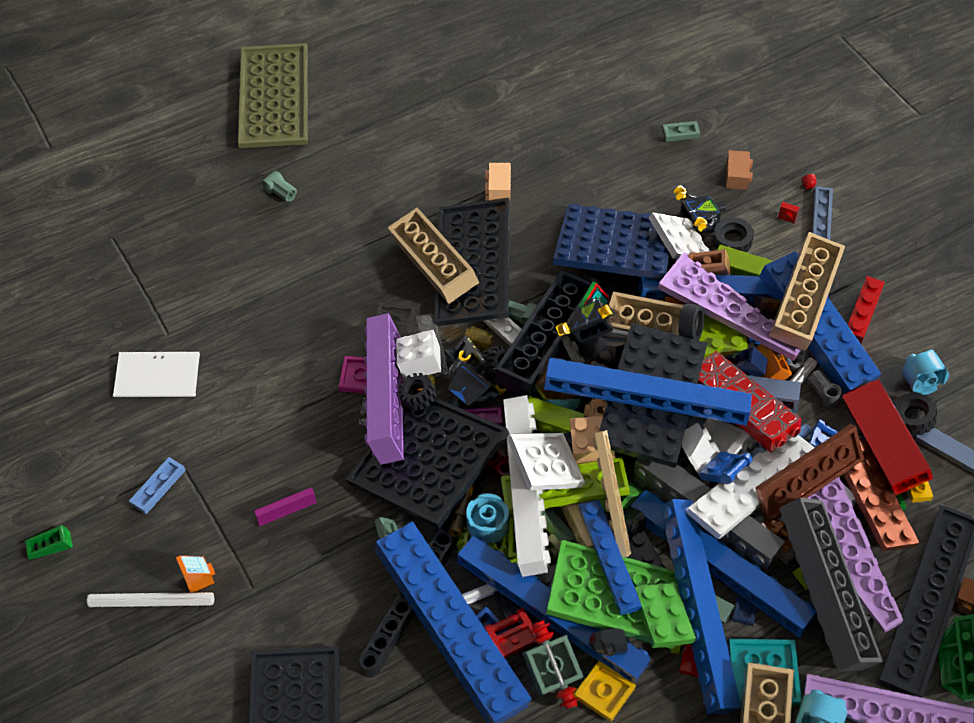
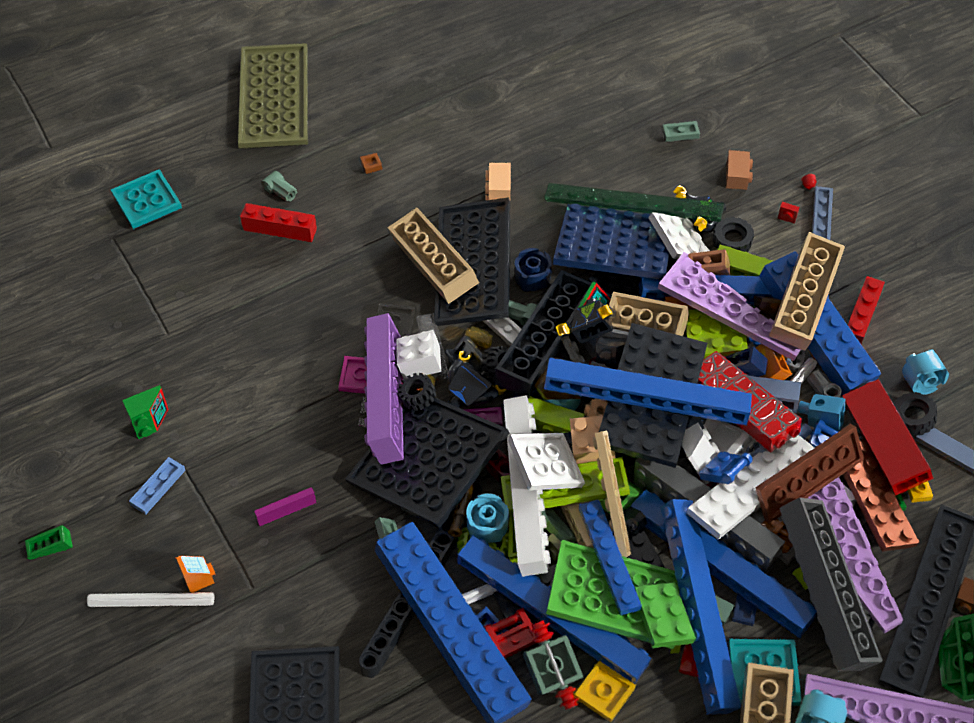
white container [113,352,200,397] -> none
black rock [589,628,628,656] -> none
black tyre [678,304,704,340] -> none
none -> teal plate [111,169,182,229]
none -> green slope [122,385,169,439]
none -> red brick [240,203,317,242]
none -> dark orange plate [360,153,382,174]
none -> dark blue brick [514,248,552,292]
none -> clear green plate [545,183,724,222]
none -> dark azure torso [798,394,845,432]

